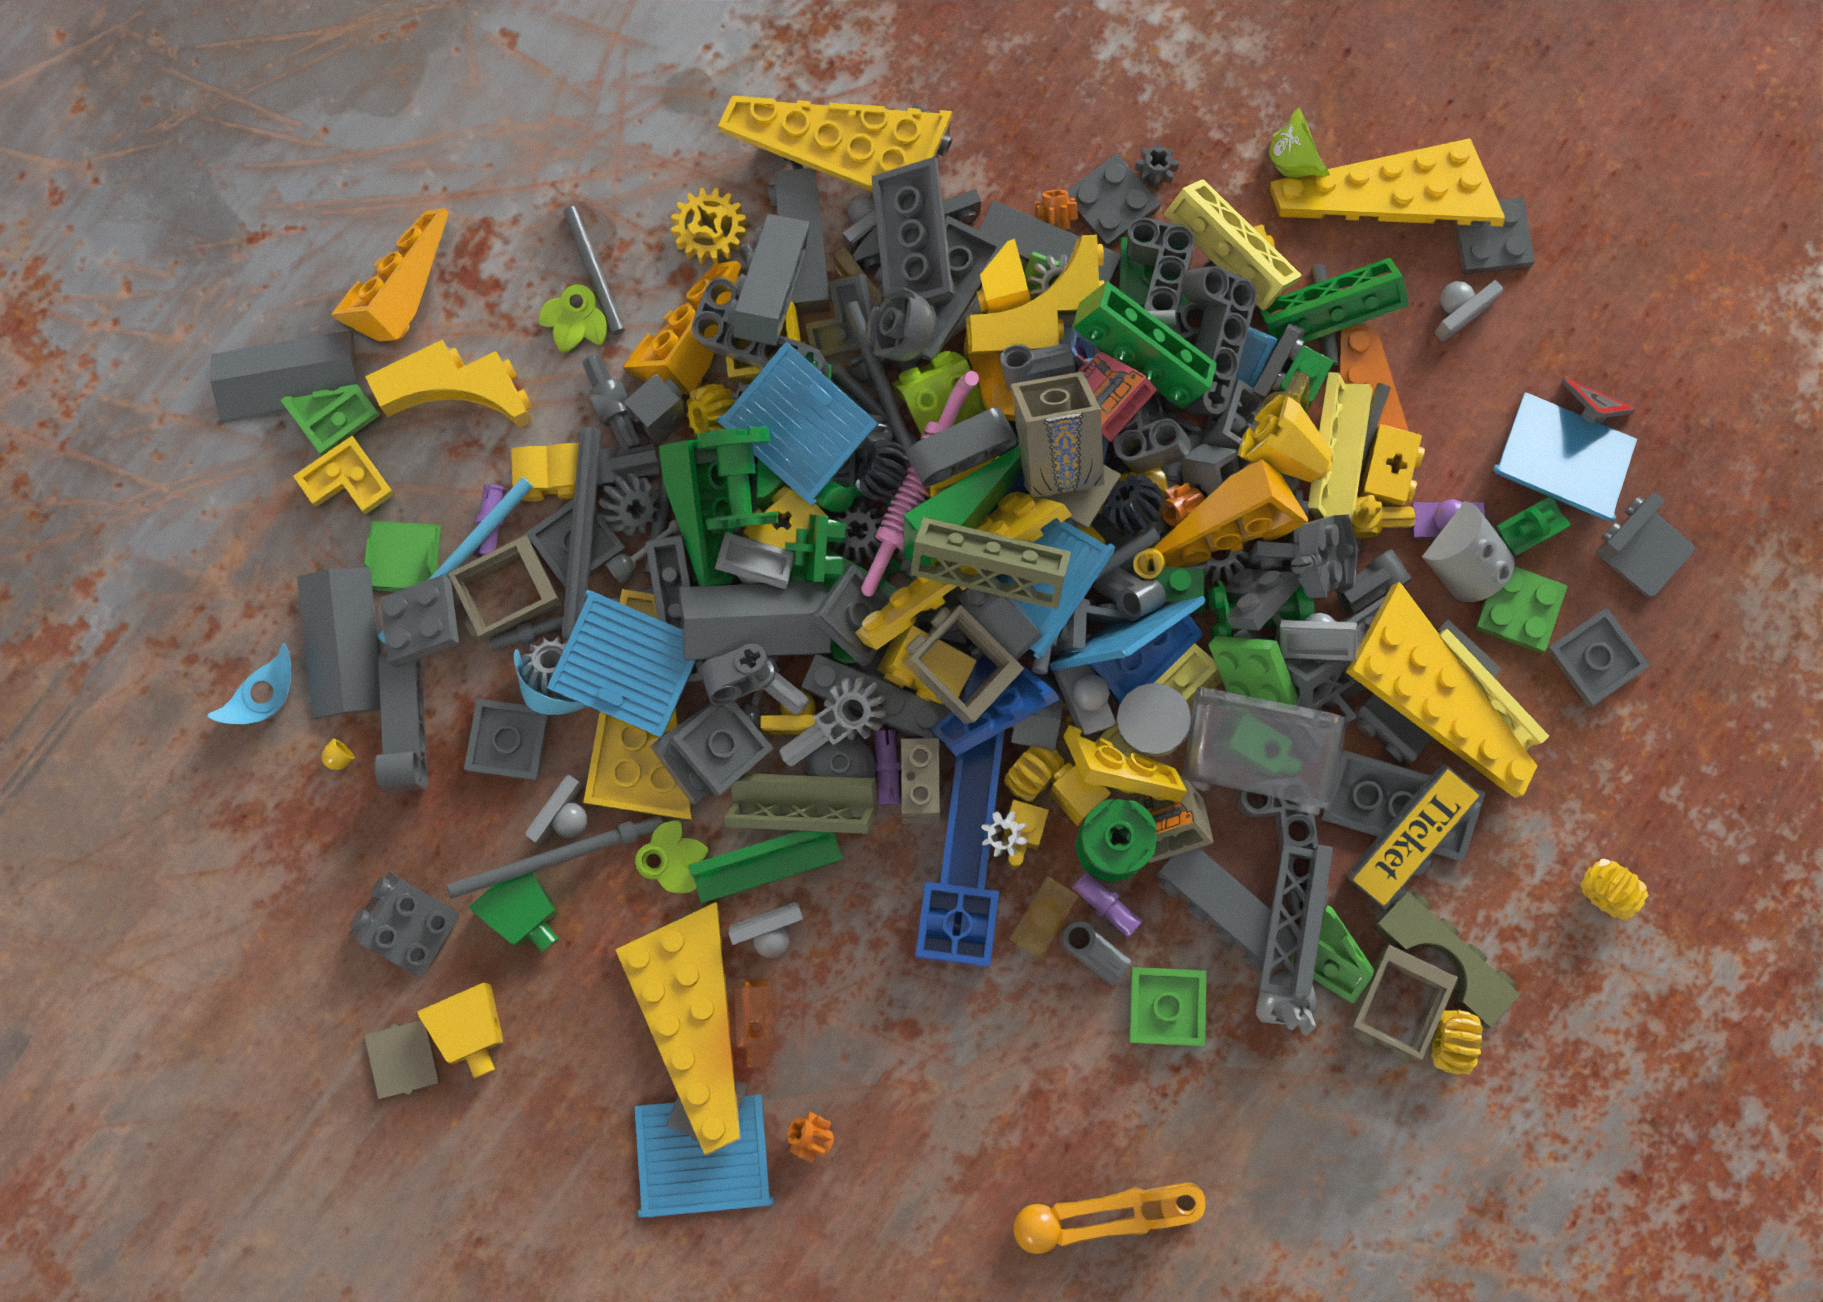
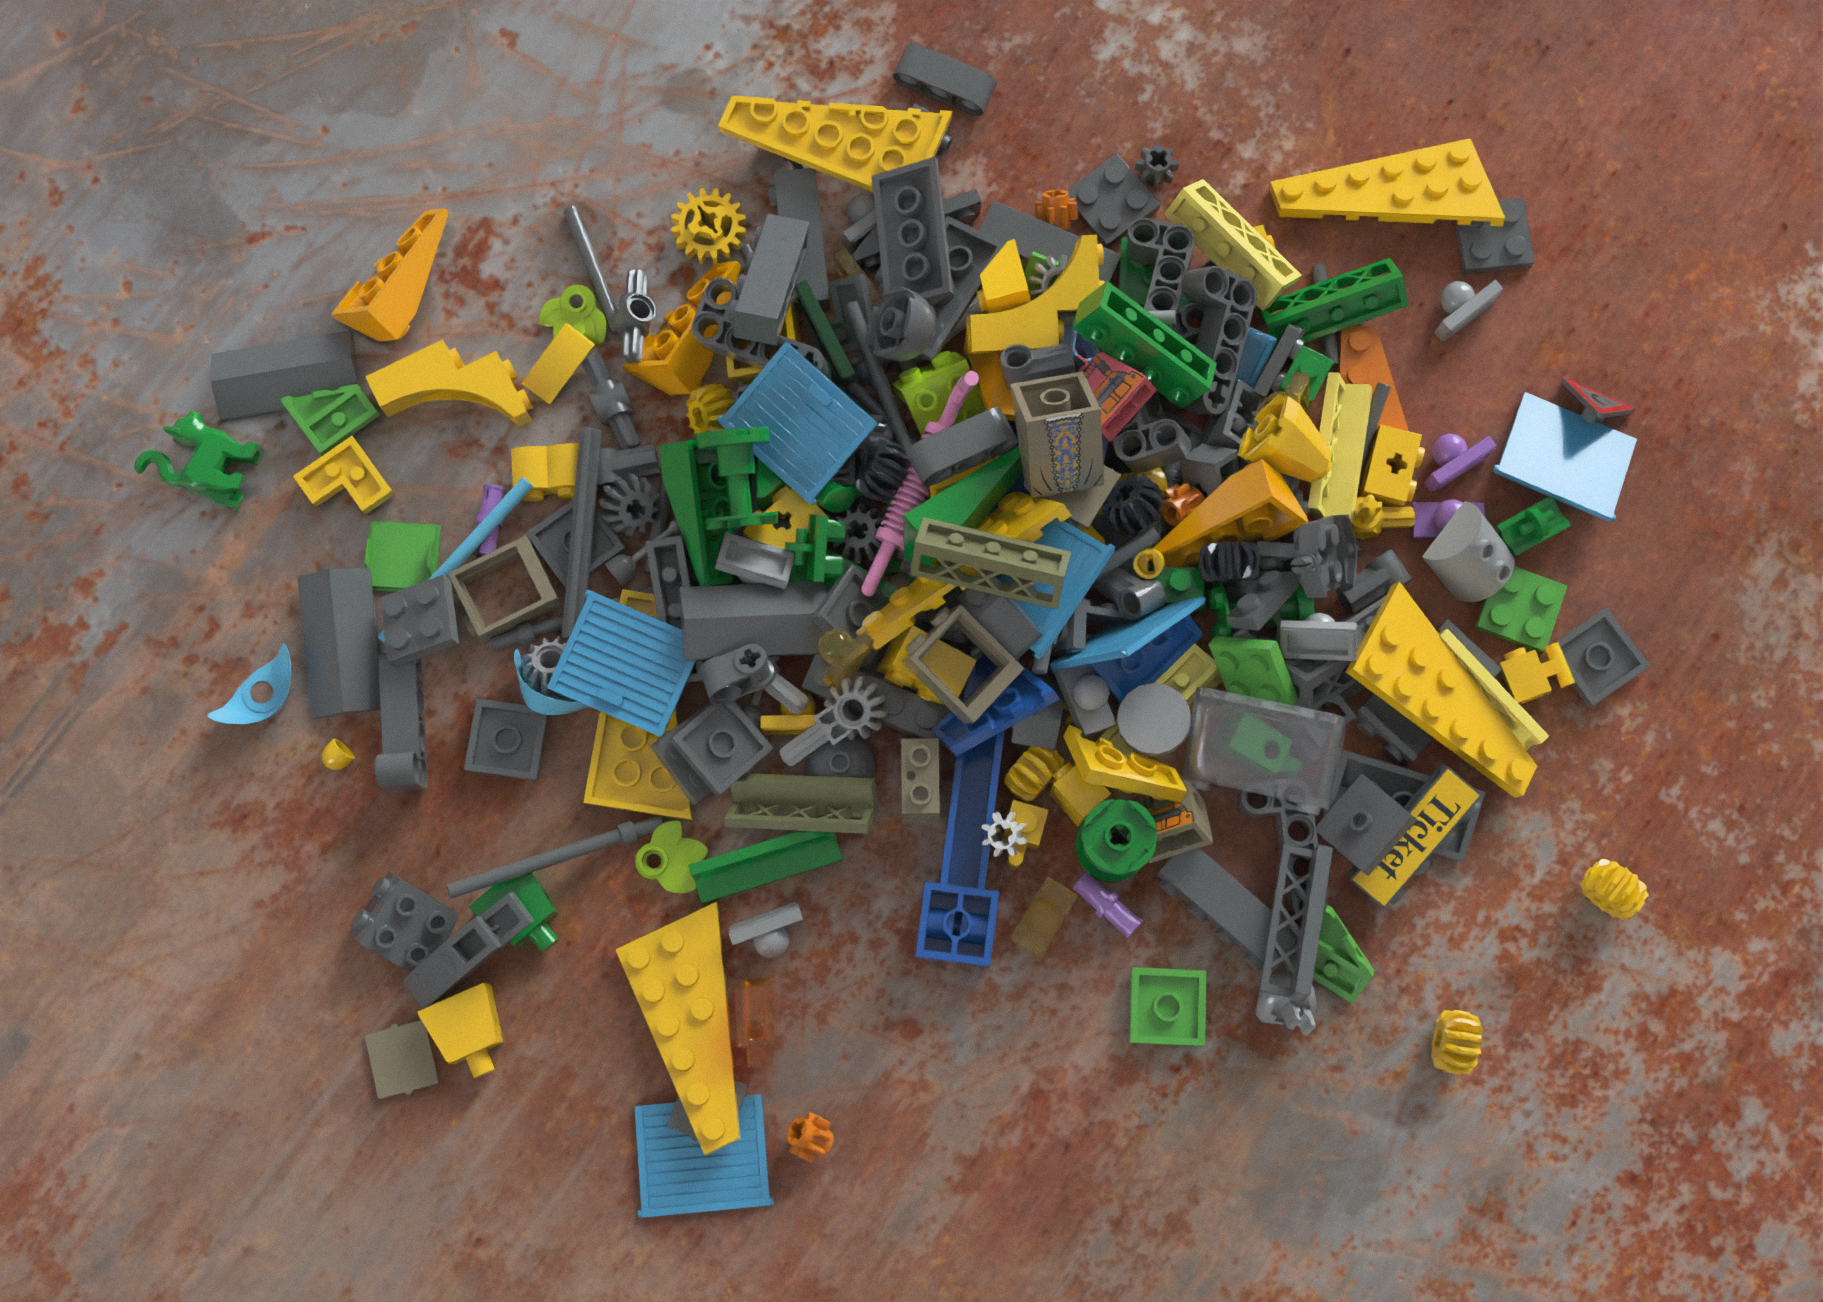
light grey tile [525,775,587,846] -> none
dark grey brick [624,374,687,447] -> none
medium lavender pin [873,730,902,805] -> none
light orange piece [1013,1182,1205,1254] -> none
dark grey piece [1059,921,1132,986] -> none
lime hat [1269,108,1330,178] -> none
dark tan window [1346,945,1458,1064] -> none
olive arch [1371,891,1520,1029] -> none
dark grey bracket [1595,492,1695,598] -> none
none -> green animal [134,411,264,511]
none -> dark grey slope [403,892,536,1009]
none -> yellow slope [521,323,595,405]
none -> dark grey axle [613,268,656,364]
none -> dark green tile [794,280,856,387]
none -> clear yellow tile [818,629,874,689]
none -> dark grey beam [892,43,997,116]
none -> black gear [1198,541,1261,583]
none -> dark grey plate [1316,773,1418,876]
none -> medium lavender tile [1424,433,1497,493]
none -> yellow brick [1499,642,1575,705]

